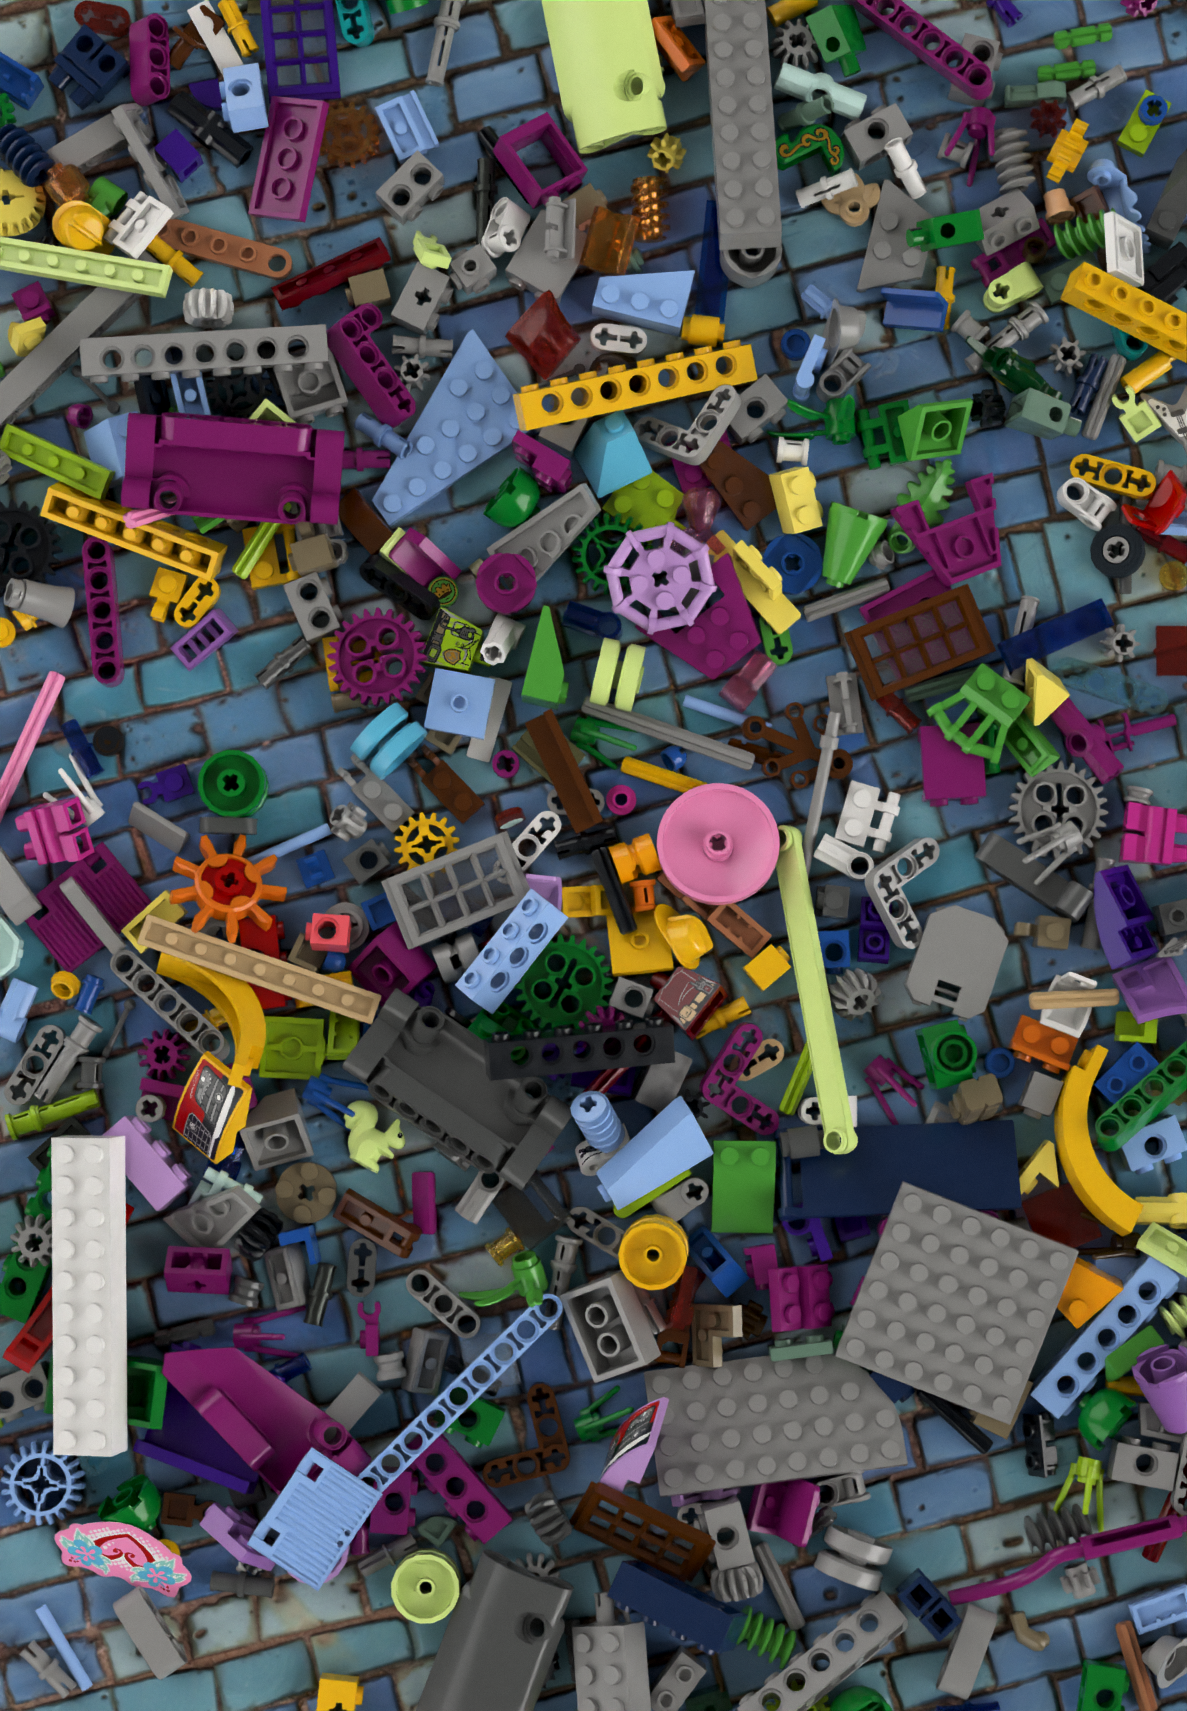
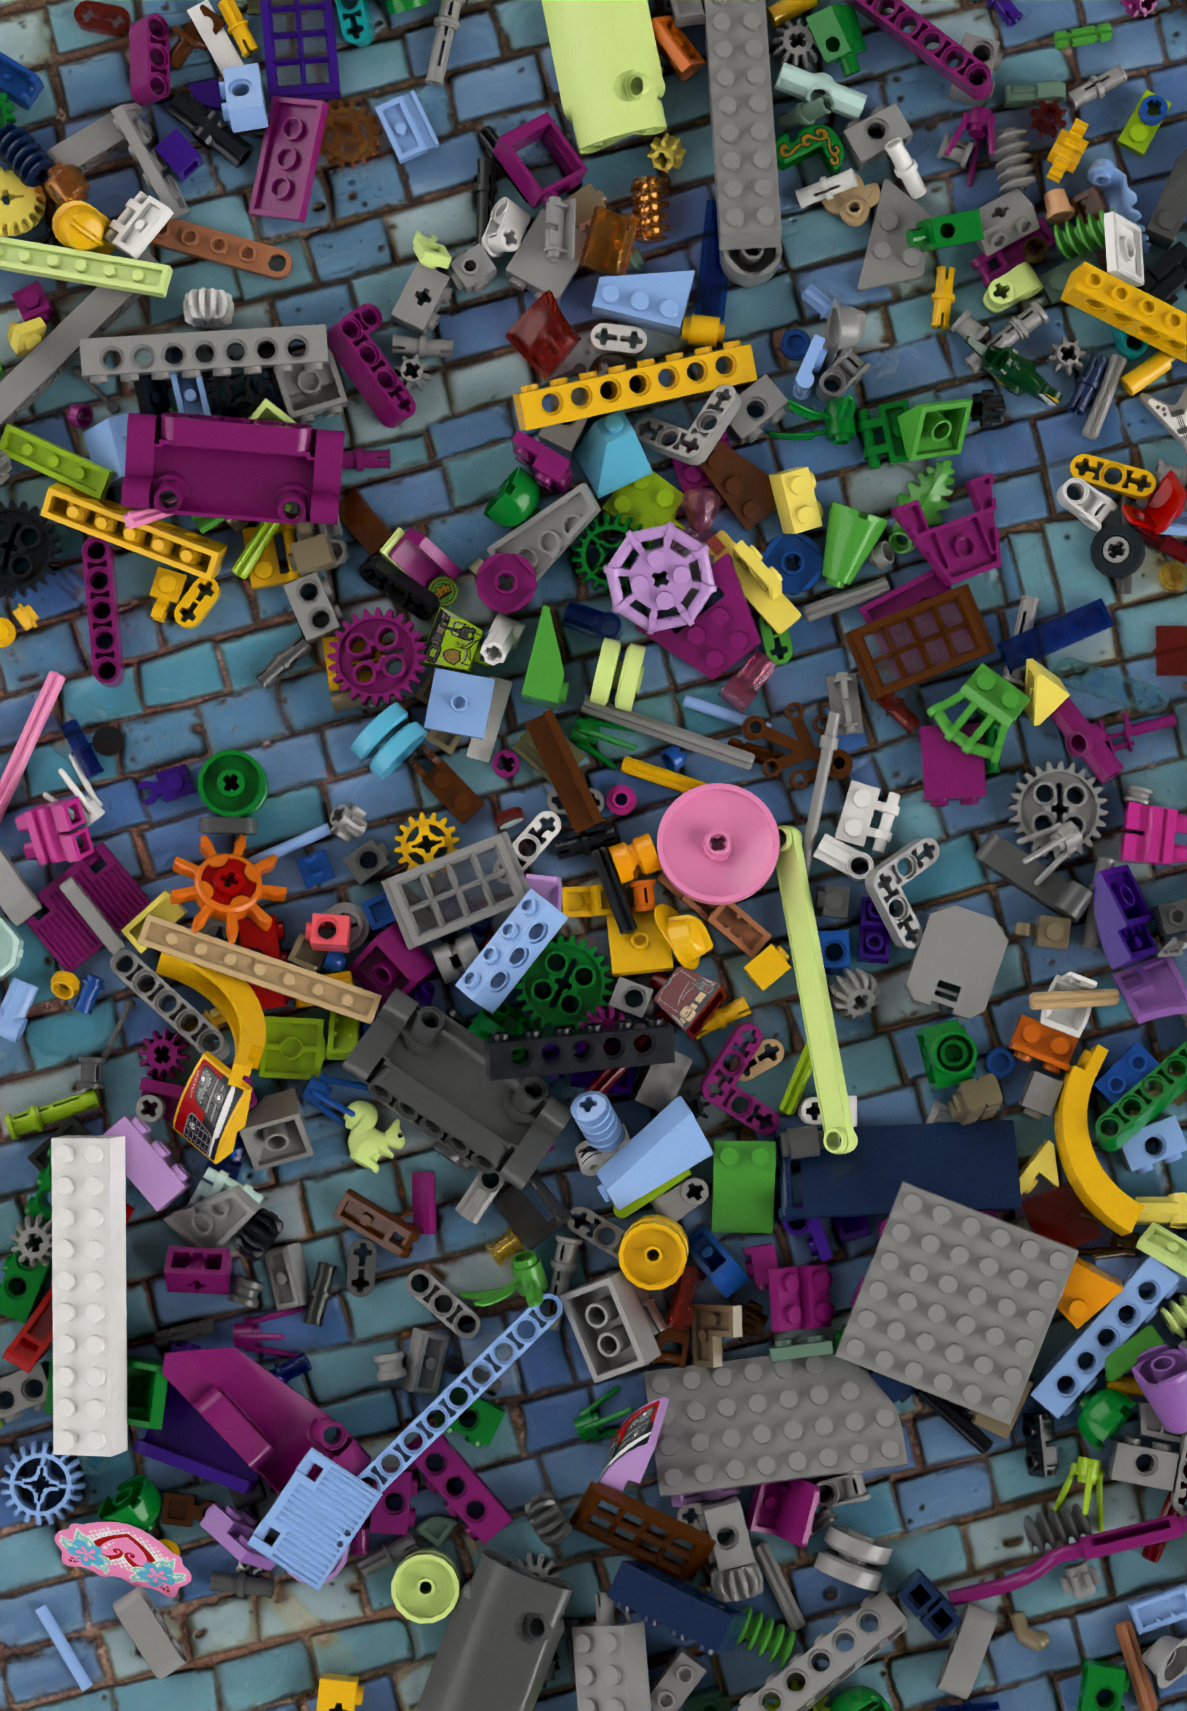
light grey plant [4,578,75,628] -> none
light grey beam [4,1025,66,1105] -> none
light grey pin [19,1640,77,1699] -> none
light grey pin [33,1014,103,1104] -> none
dark blue hips [48,23,130,110] -> none
bright green piece [86,176,128,218] -> none
light grey slope [128,801,191,854] -> none
yellow pin [145,235,204,288] -> none
medium lavender slope [170,608,239,671] -> none
dark red plate [271,237,391,311] -> none
dark tan plate [275,1162,337,1224] -> none
blue panel [278,1224,322,1265] -> none
light grey slope [324,1371,383,1441] -> none
light grey hinge [336,754,415,834] -> none
dark tan brick [345,268,392,309] -> none
medium blue pin [354,412,413,460] -> none
magenta plate [357,1301,381,1356] -> none
light blue wing [372,329,536,527] -> none
light grey brick [375,150,445,225] -> none
reddish brown beam [483,1382,570,1488] -> none
white bush [776,437,809,466] -> none
magenta plant [863,1054,924,1125] -> none
blue panel [881,287,948,332] -> none
sand green axle [904,664,991,703] -> none
bright green slope [998,713,1061,777] -> none
sand green torso [1004,388,1082,440] -> none
bright green axle [1037,59,1096,83] -> none
light grey gear [1099,624,1140,662] -> none
yellowish green plate [1112,385,1162,443] -> none
lime panel [1114,1011,1158,1044] -> none

